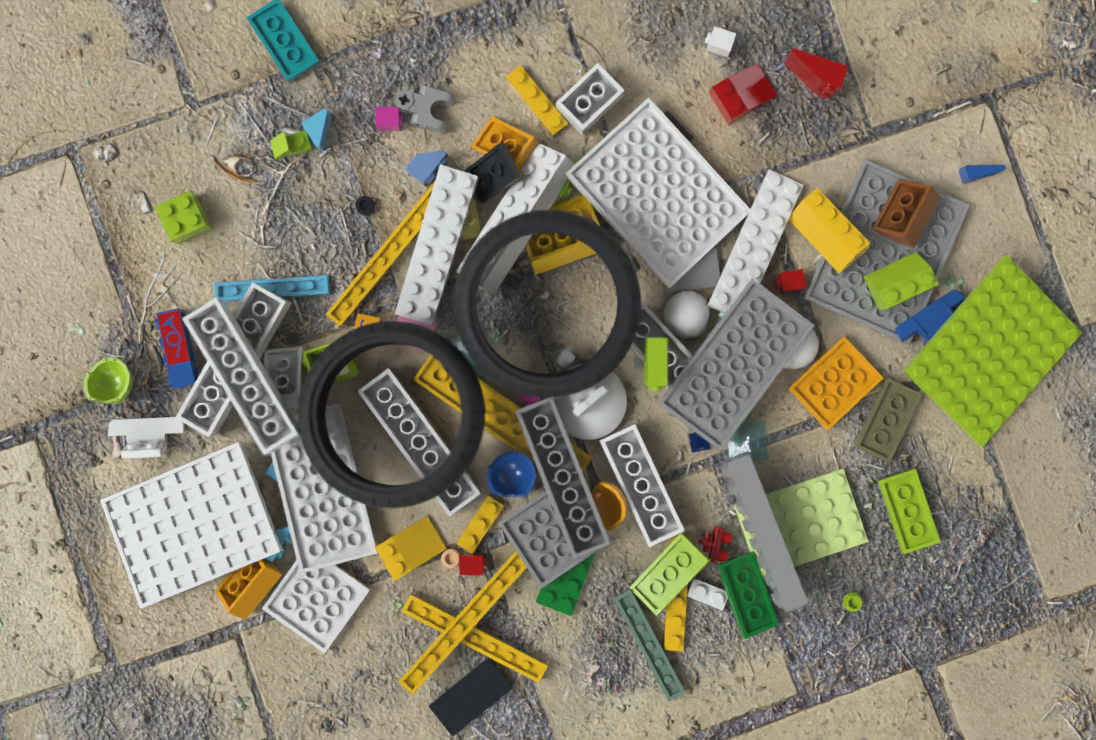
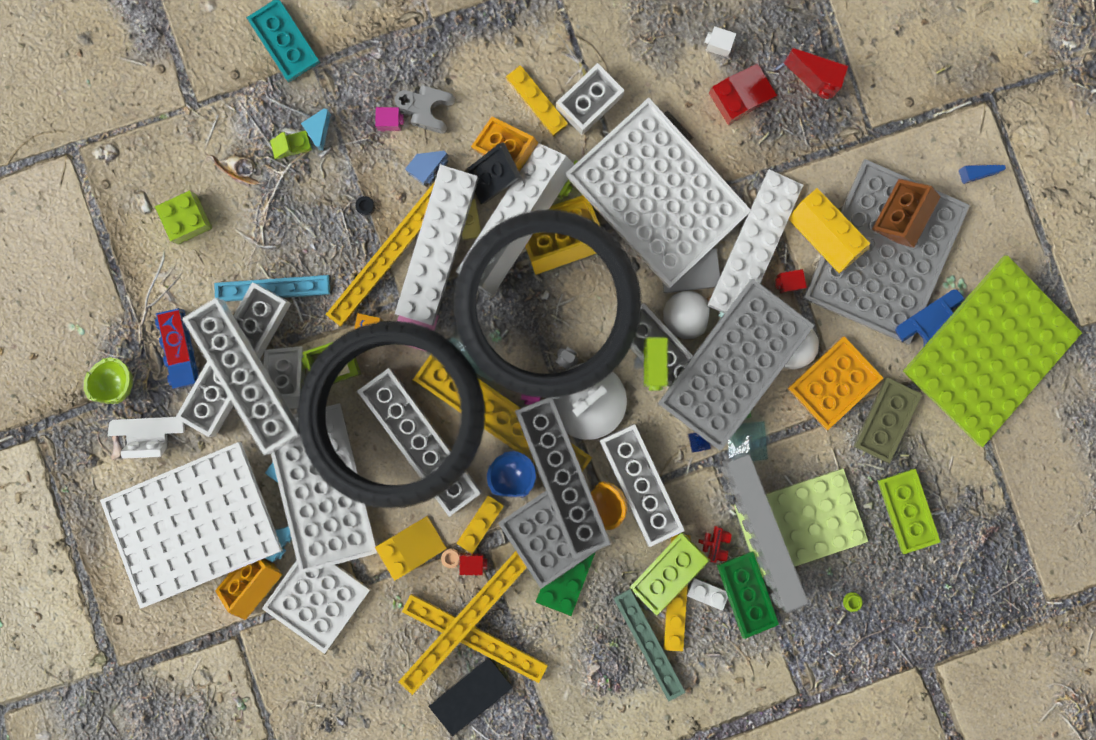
lime slope [863,252,939,311] -> none

